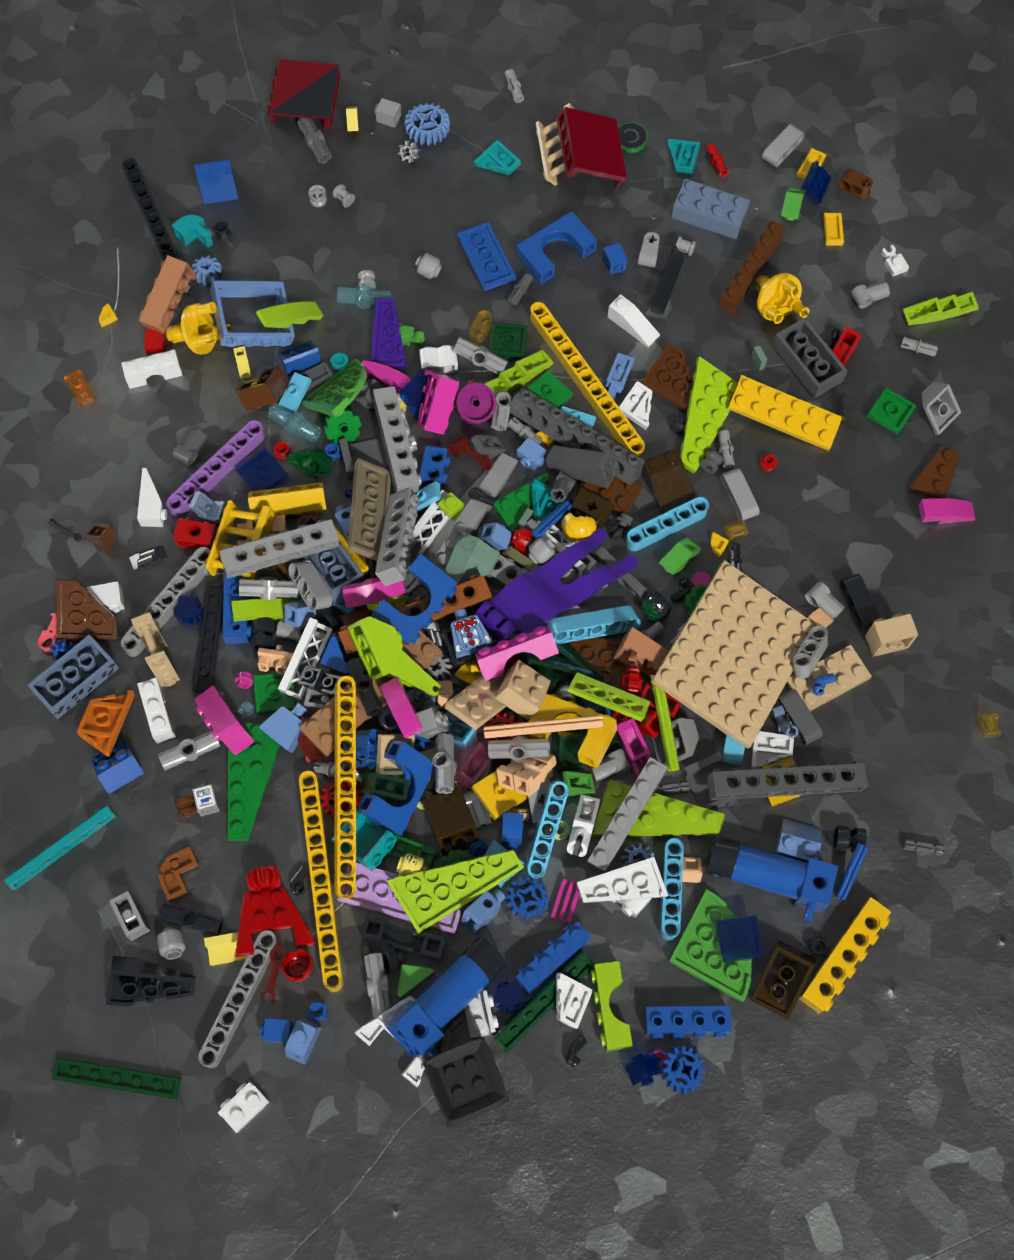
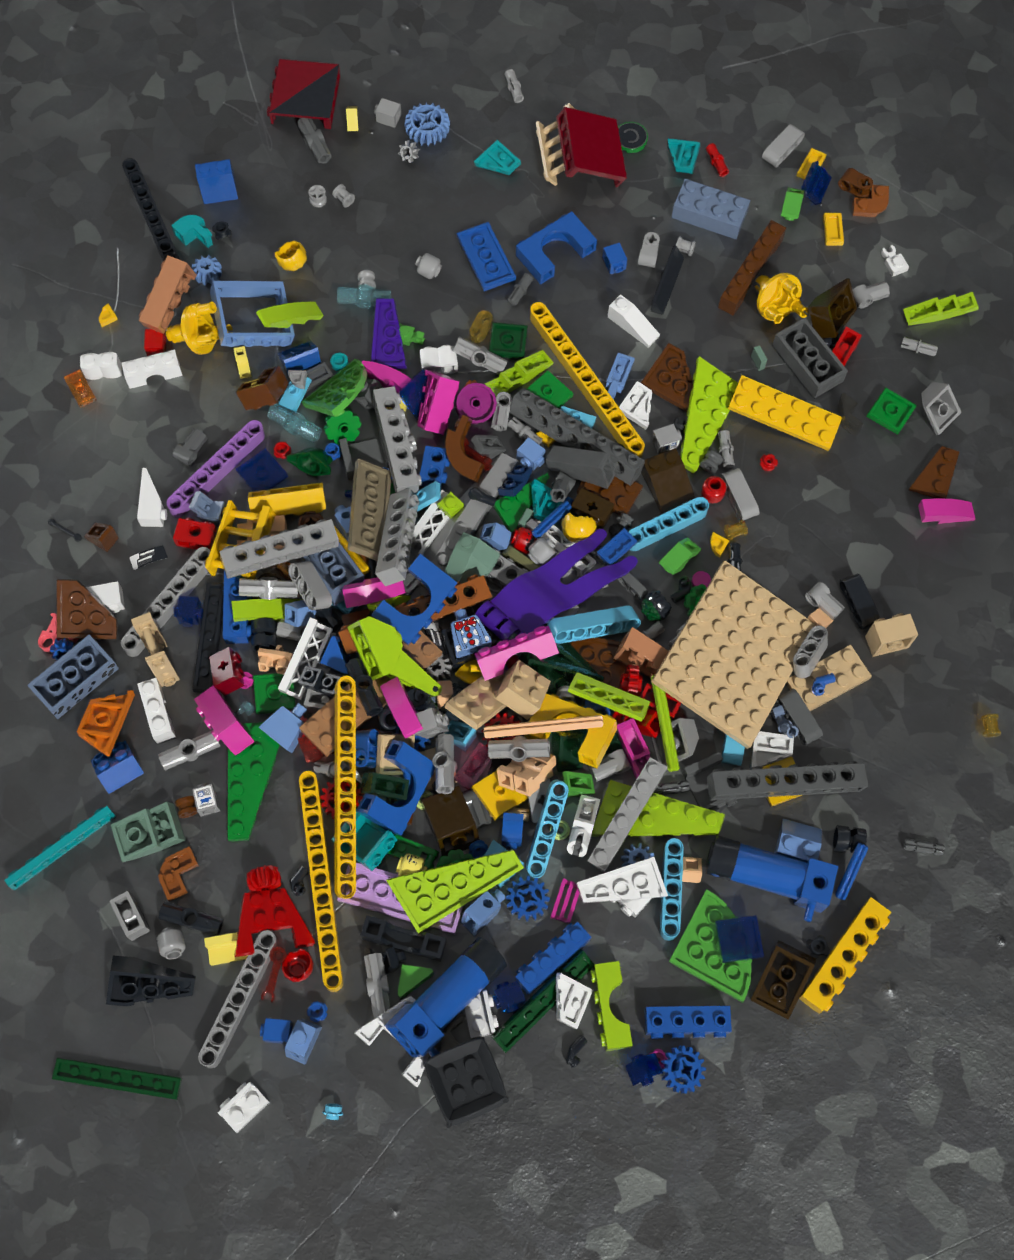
none -> white brick [80,352,122,380]
none -> sand green slope [111,802,185,862]
none -> dark red brick [209,647,245,696]
none -> yellow hair [274,241,307,271]
none -> light grey tile [288,370,307,389]
none -> medium azure plate [322,1103,344,1120]
none -> reddish brown arch [445,415,485,483]
none -> dark blue slope [498,465,533,497]
none -> blue plate [597,528,637,565]
none -> light grey brick [652,424,682,454]
none -> red head [701,476,727,504]
none -> dark brown slope [808,278,857,338]
none -> dark orange plate [853,185,889,217]

